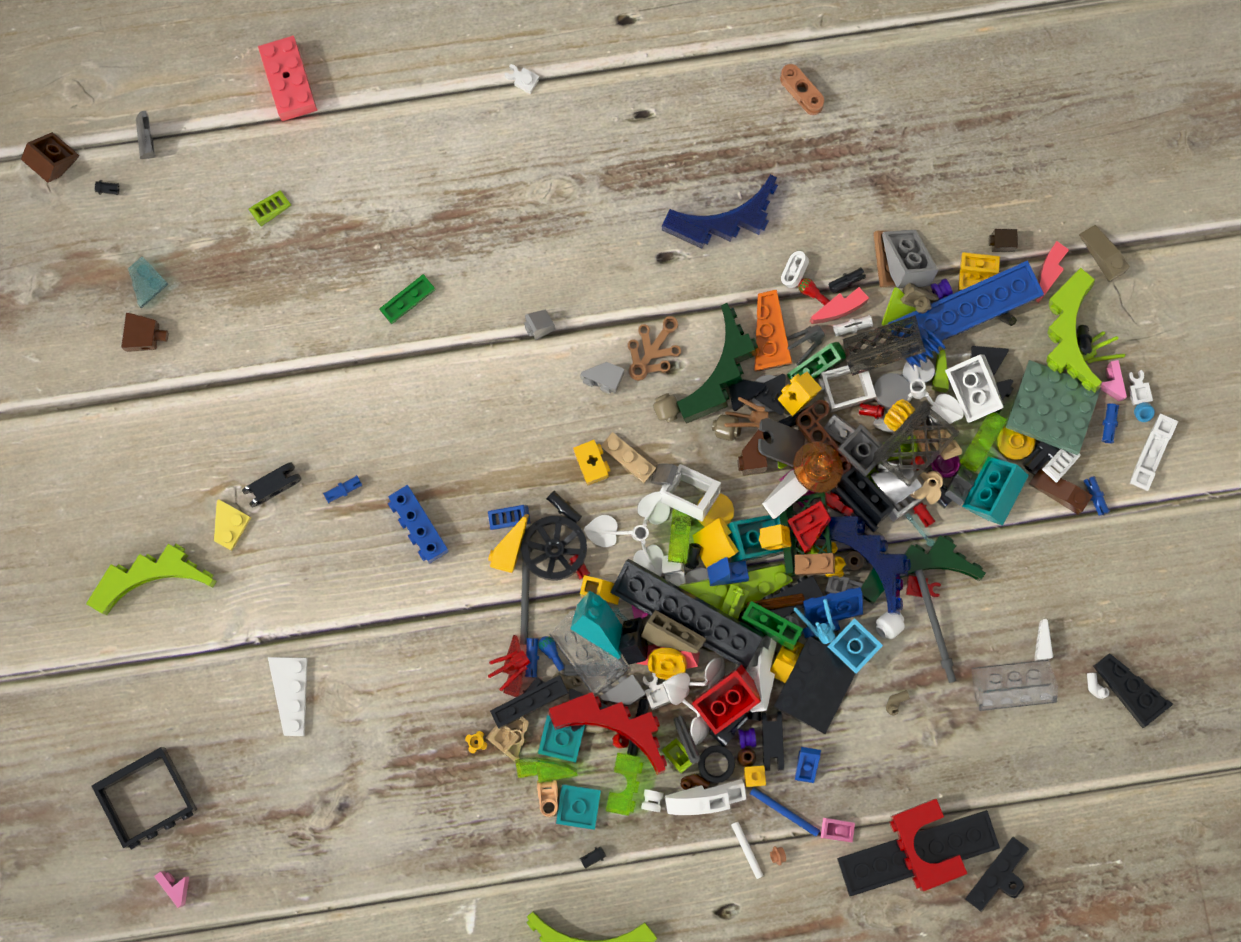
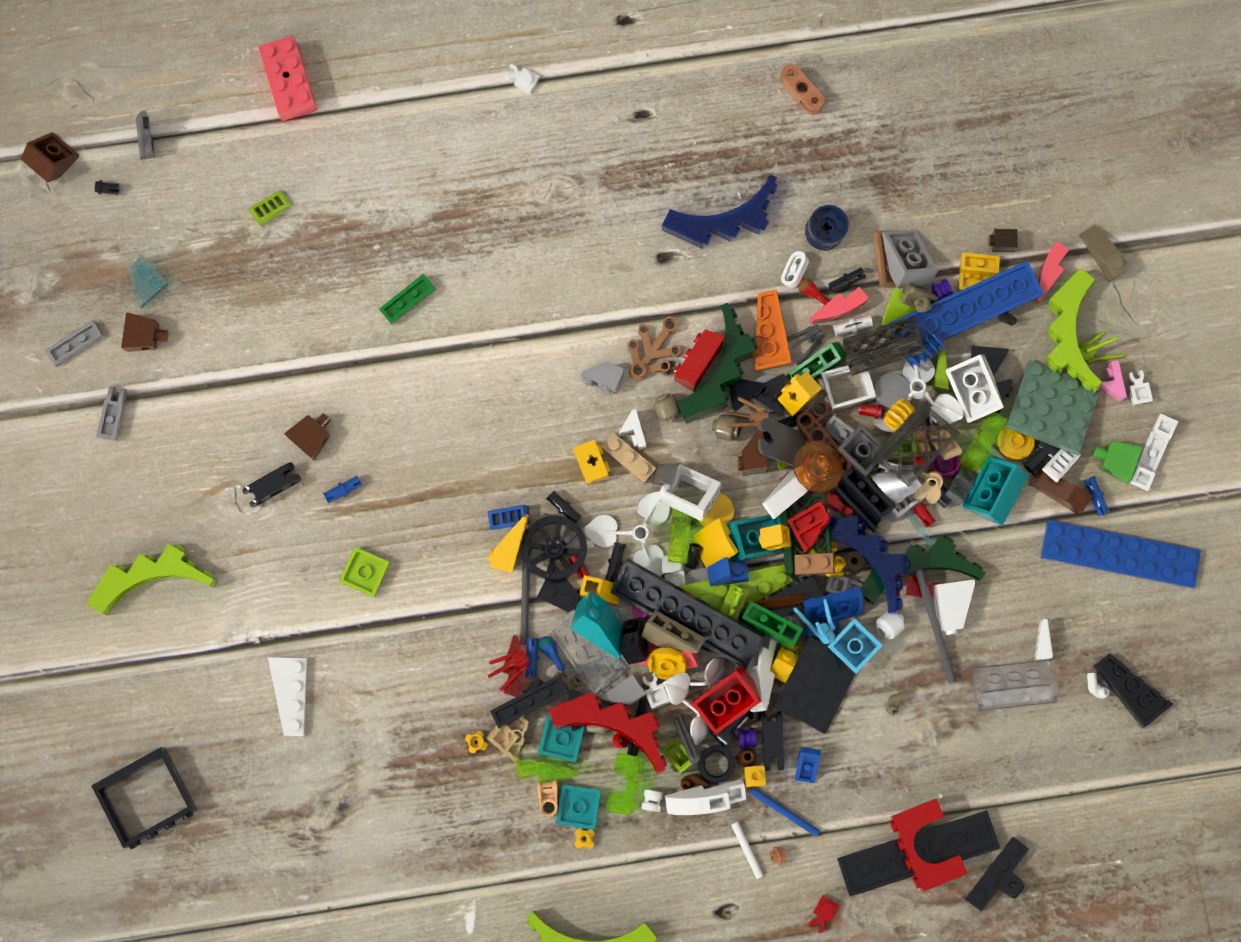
bright pink slope [154,871,189,908] -> none
light yellow wing [214,499,251,551] -> none
blue brick [388,485,449,563] -> none
light grey slope [524,309,556,340] -> none
black pin [580,846,606,869] -> none
bright pink slope [821,818,855,843] -> none
black axle [1077,325,1092,355] -> none
blue pin [1101,403,1119,444] -> none
dark azure tile [1134,402,1155,422] -> none
none -> light grey tile [45,320,104,367]
none -> light grey hinge [96,386,127,441]
none -> reddish brown torso [284,413,331,461]
none -> lime plate [338,547,390,598]
none -> black wing [537,565,580,614]
none -> yellow plate [574,829,595,849]
none -> black pin [605,542,626,583]
none -> white slope [619,409,646,450]
none -> red slope [673,329,725,392]
none -> dark blue wheel [805,205,849,251]
none -> red plate [809,895,840,933]
none -> white slope [932,580,975,635]
none -> blue plate [1040,520,1201,589]
none -> bright green torso [1092,441,1143,484]

